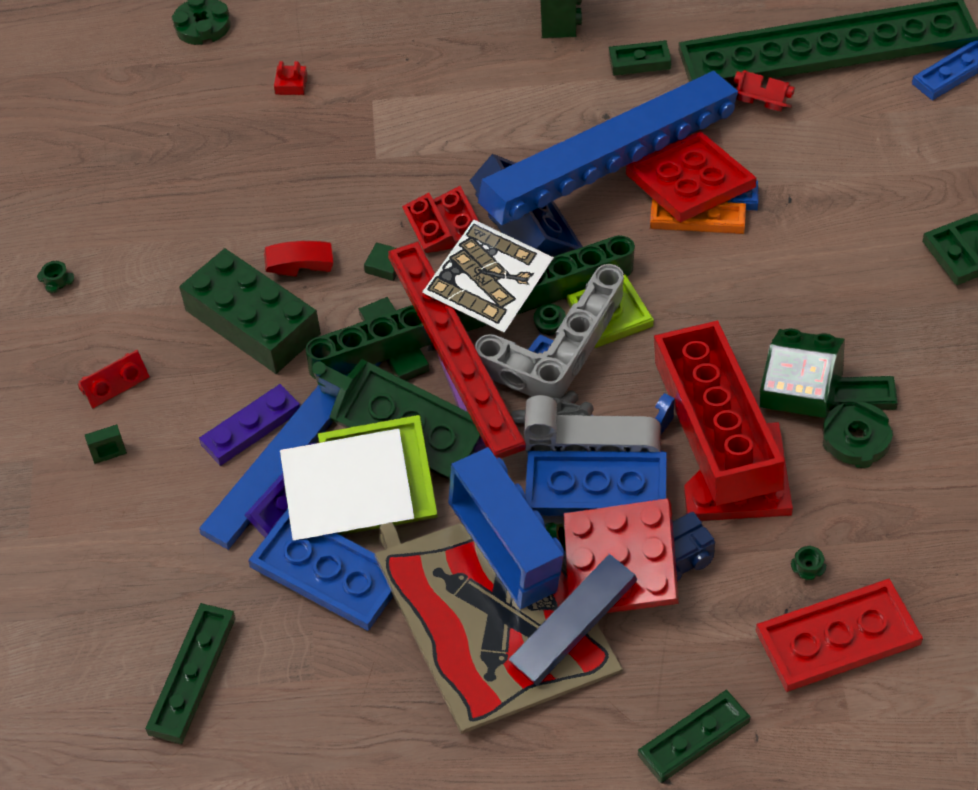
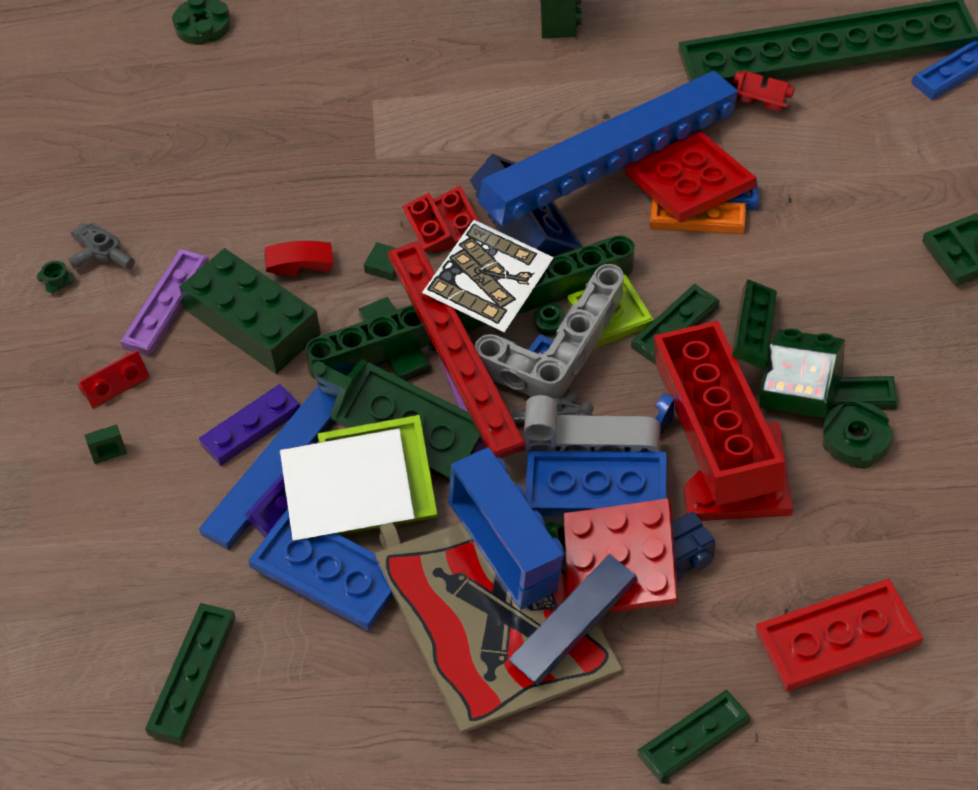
red tile [274,61,308,95] -> none
dark green plate [609,40,671,76] -> none
dark green plate [791,546,827,580] -> none
none -> dark grey piece [68,222,135,270]
none -> medium lavender tile [120,248,209,357]
none -> dark green tile [631,284,719,365]
none -> dark green tile [731,279,777,369]

